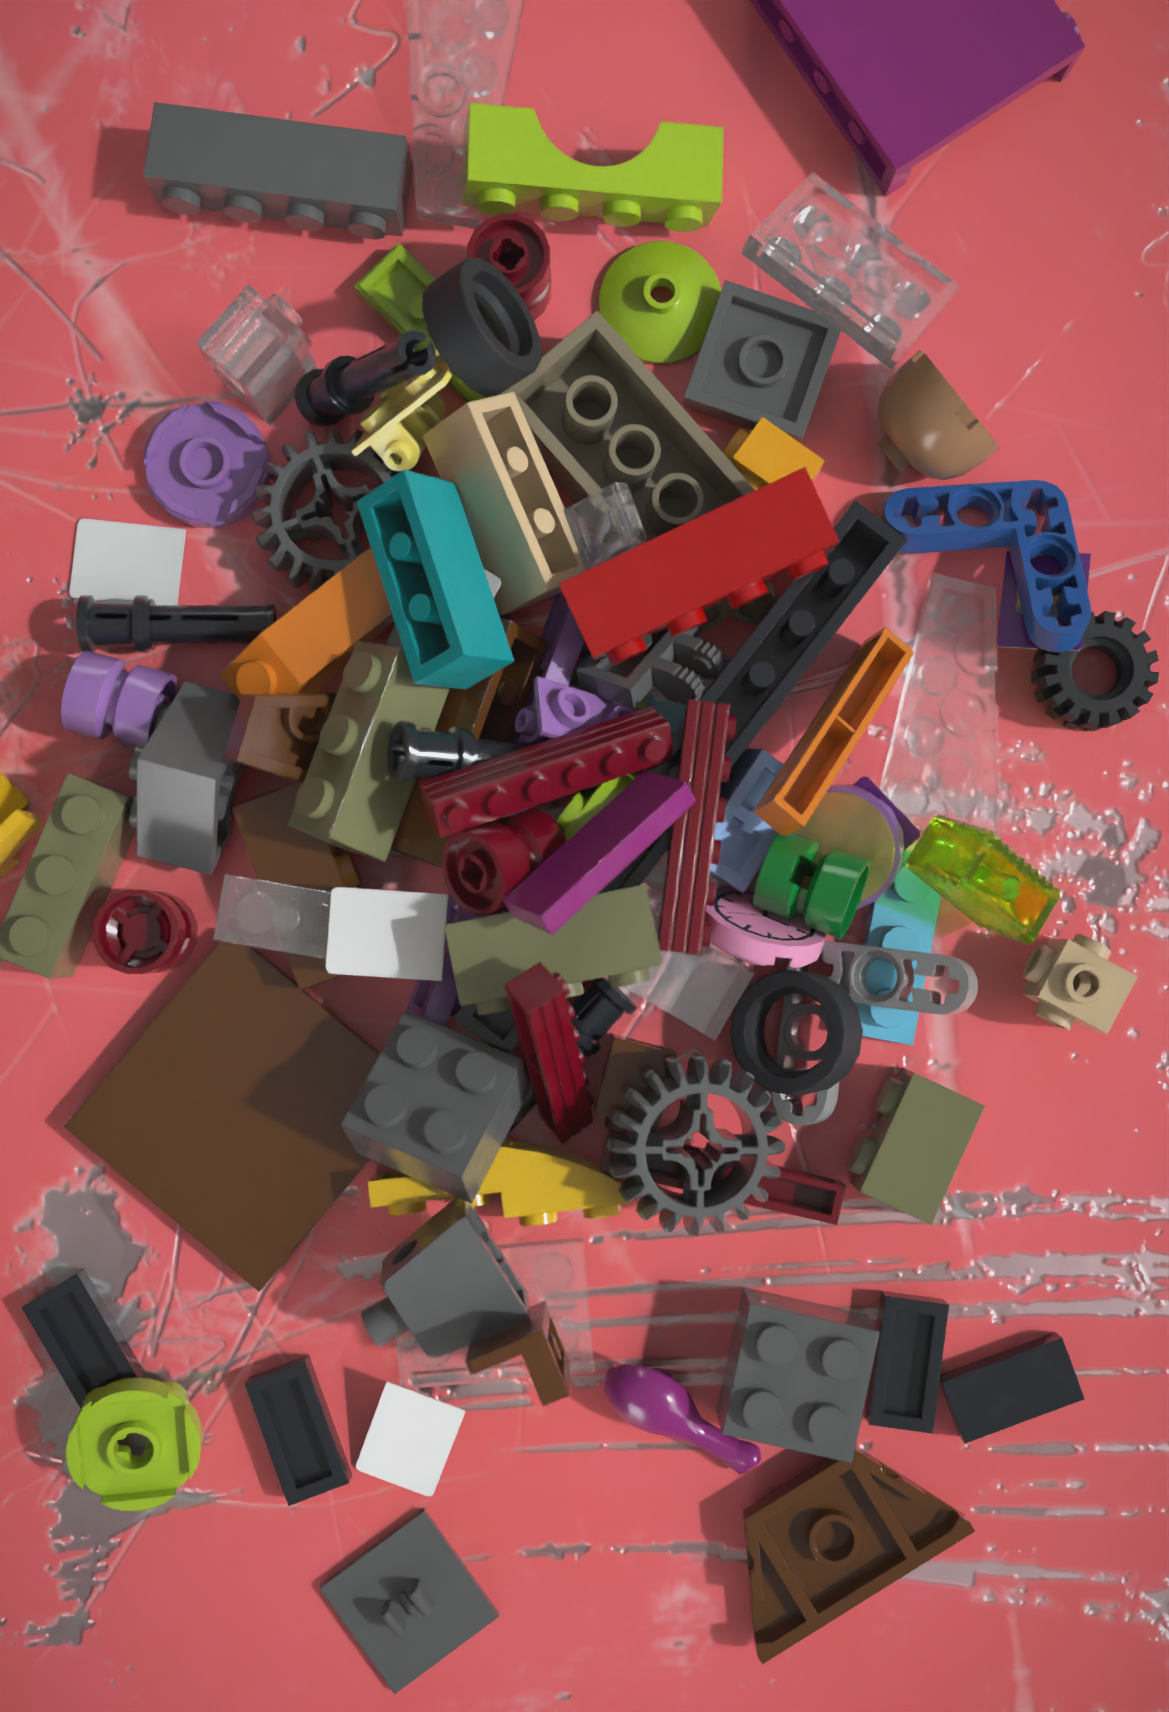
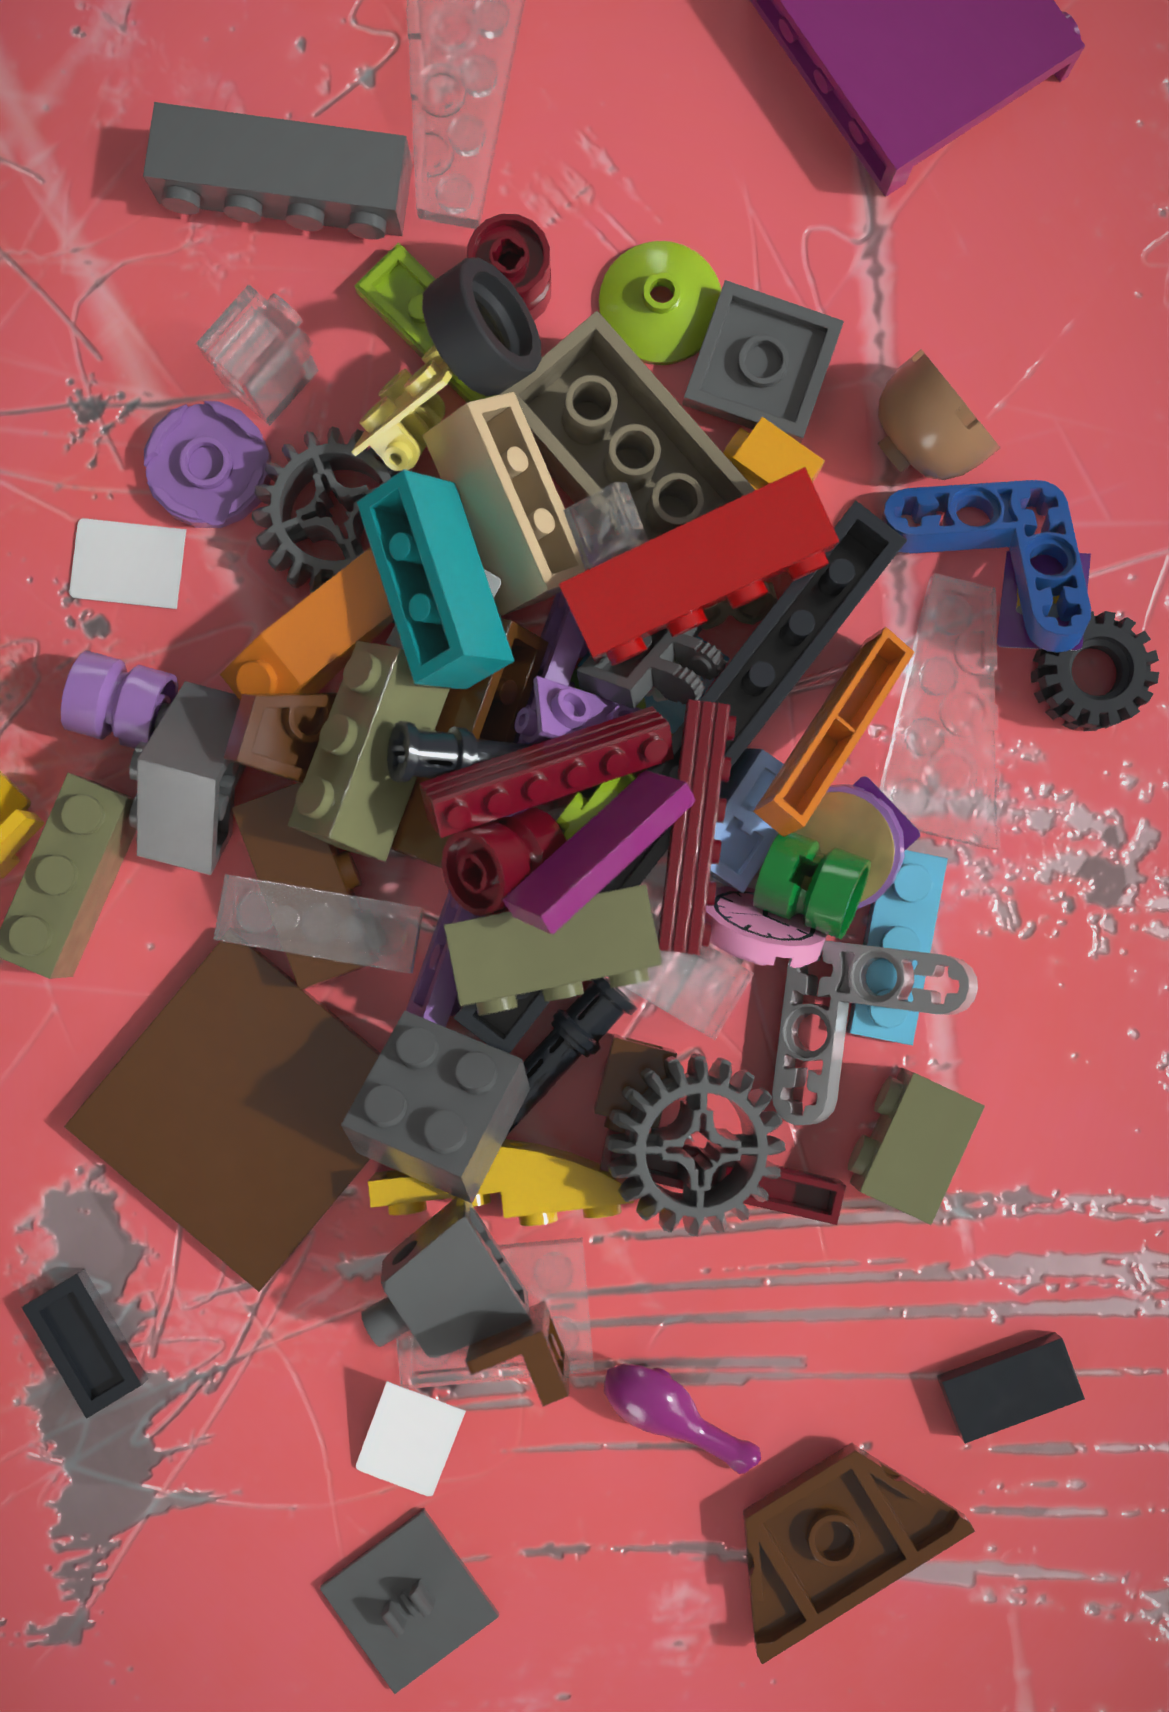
lime plate [66,1378,203,1511] -> none
black pin [76,595,277,653] -> none
dark red wheel [92,890,198,974] -> none
black tile [244,1355,352,1506] -> none
black pin [295,330,436,427] -> none
white sticker [326,887,448,981] -> none
lime arch [462,102,724,232] -> none
dark red piece [504,961,594,1144] -> none
dark grey brick [716,1287,880,1463] -> none
black tyre [730,969,863,1095] -> none
clear plate [741,172,961,370] -> none
black tile [865,1291,949,1434] -> none
clear neon green brick [906,815,1060,945] -> none
tan brick [1021,934,1138,1034] -> none

